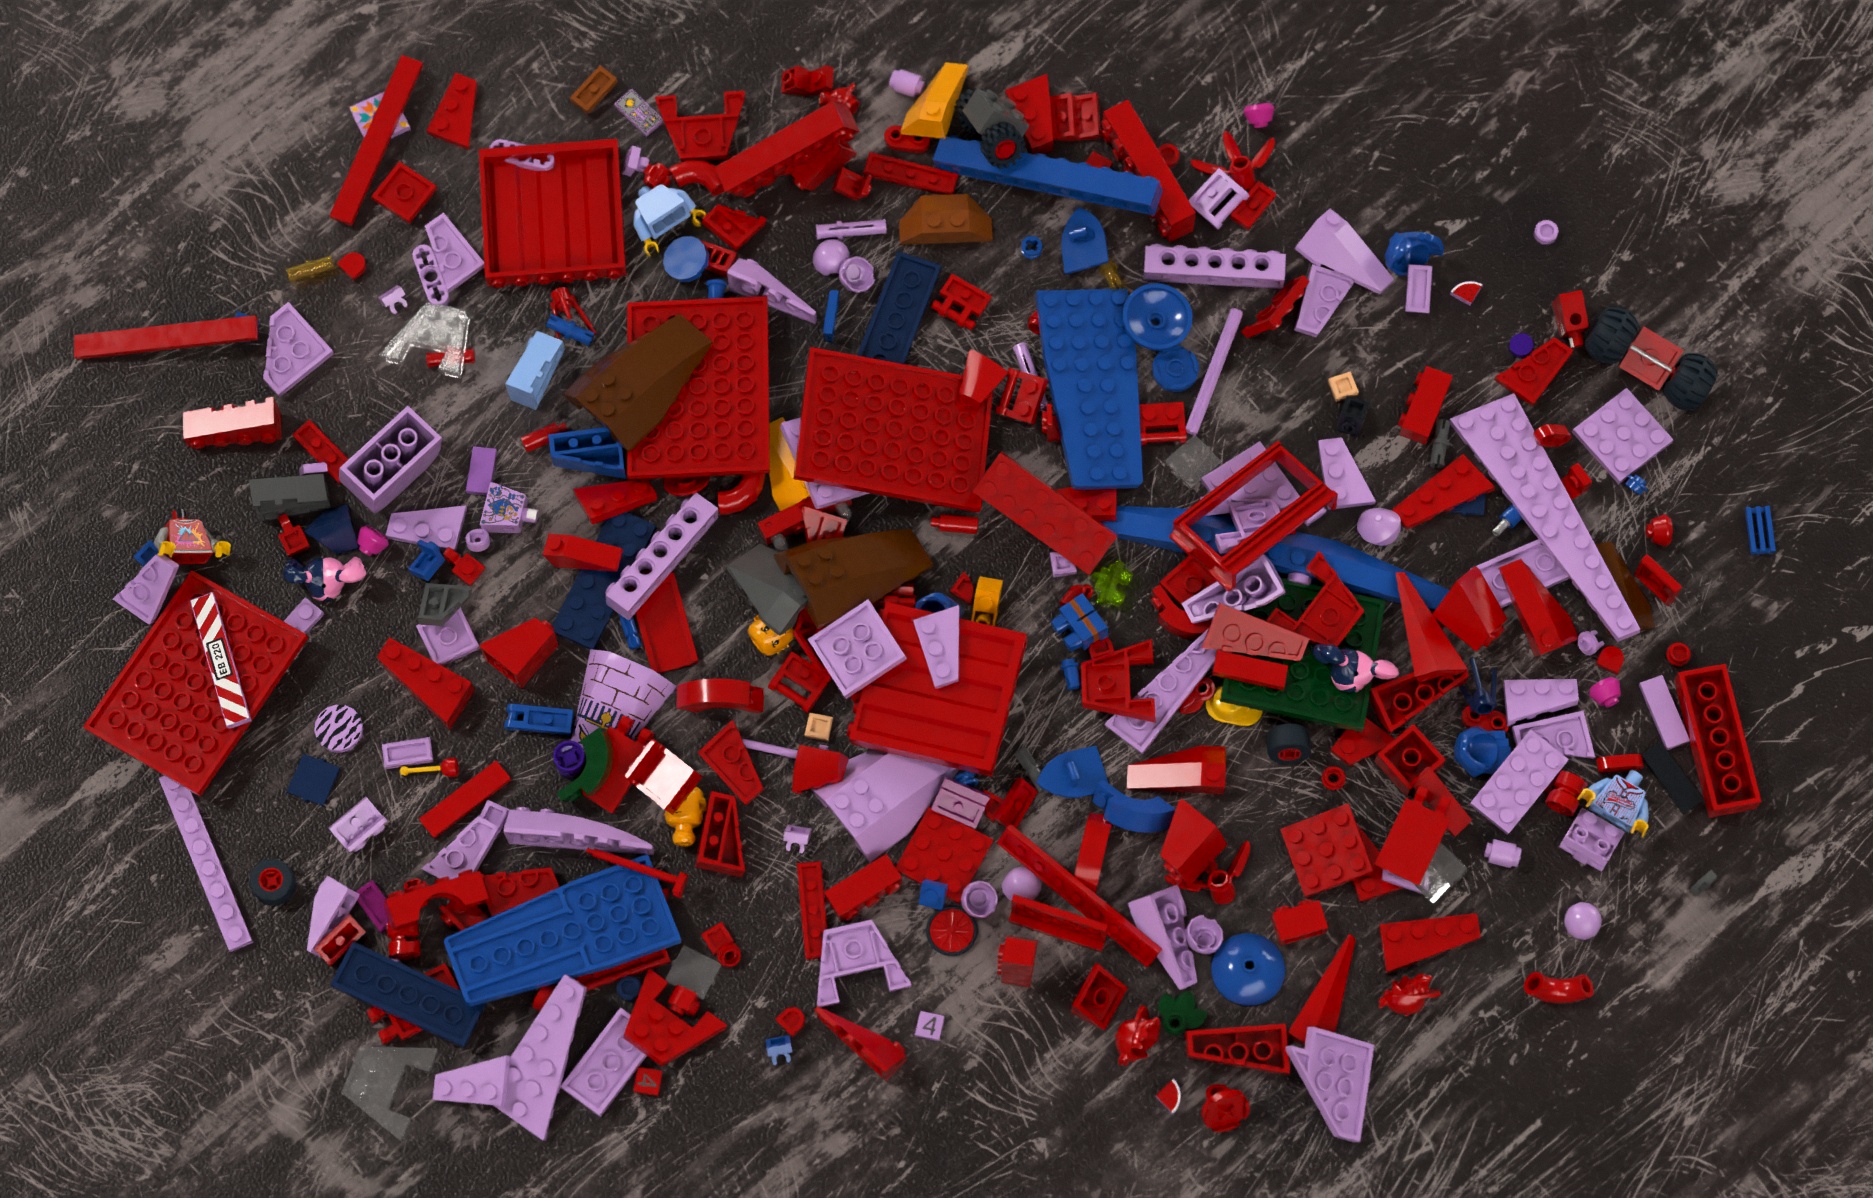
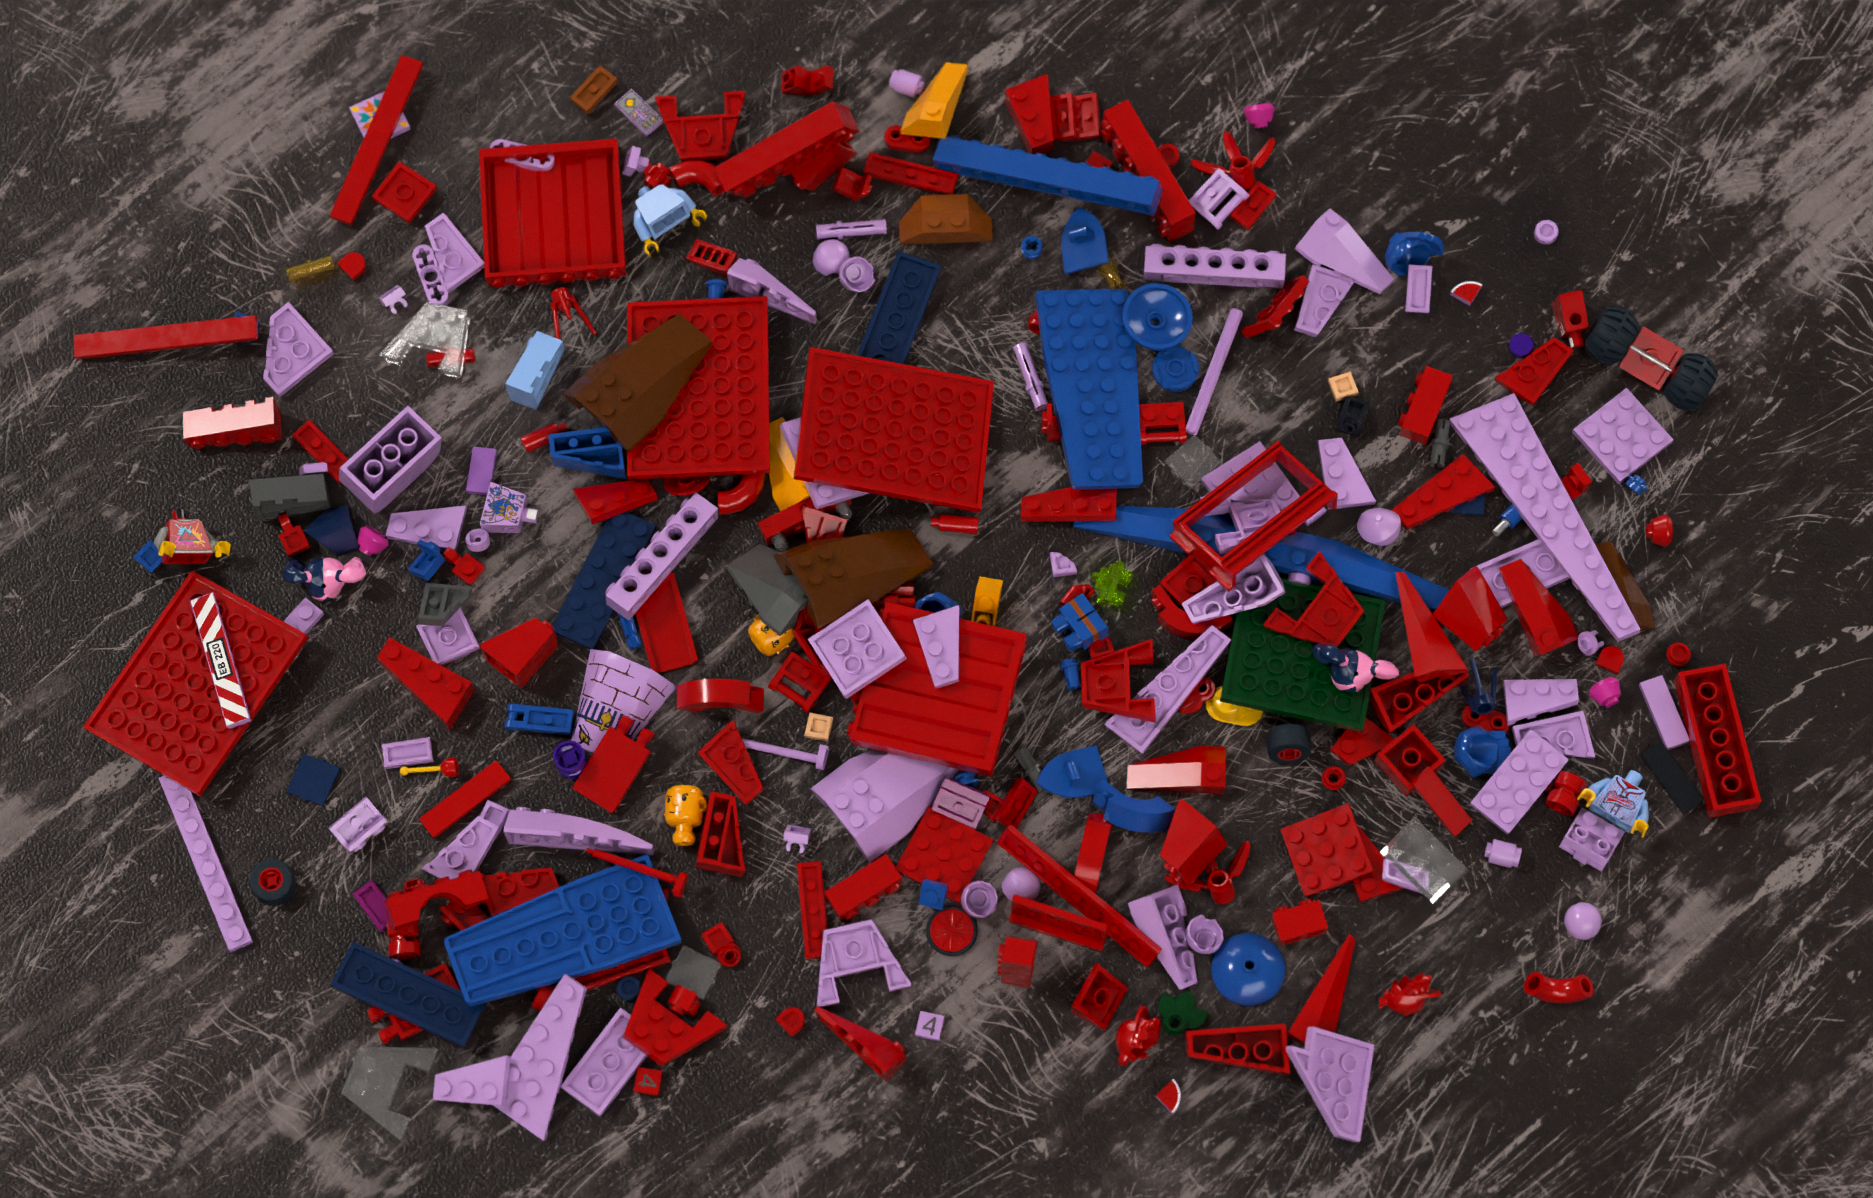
lavender wing [113,554,179,625] -> none
lavender slope [307,876,360,957] -> none
red slope [313,914,366,966] -> none
lavender tile [314,705,363,753] -> none
red wing [427,73,477,150] -> none
red slope [543,533,623,572] -> none
blue pin [546,314,595,347] -> none
dark green arch [557,727,613,803] -> none
panel [624,739,703,815] -> none
blue tile [663,236,709,282] -> none
red wing [702,205,767,251] -> none
blue tile [765,1035,792,1065] -> none
red slope [792,745,849,794] -> none
red animal [819,83,860,115] -> none
blue tile [823,290,840,343] -> none
red plate [931,274,992,330] -> none
red tile [950,572,974,606] -> none
brick [954,88,1029,169] -> none
red slope [958,349,1009,411] -> none
red brick [972,451,1118,575] -> none
red plate [995,367,1048,425] -> none
red wing [1201,602,1310,661] -> none
red tile [1201,1084,1251,1132] -> none
red tile [1212,650,1288,691] -> none
red tile [1374,785,1452,886] -> none
red wing [1379,913,1481,974] -> none
red beam [1533,424,1571,447] -> none
red beam [1596,754,1644,773] -> none
red tile [1634,554,1682,606] -> none
dark grey tile [1689,869,1717,896] -> none
blue tile [1745,506,1776,555] -> none

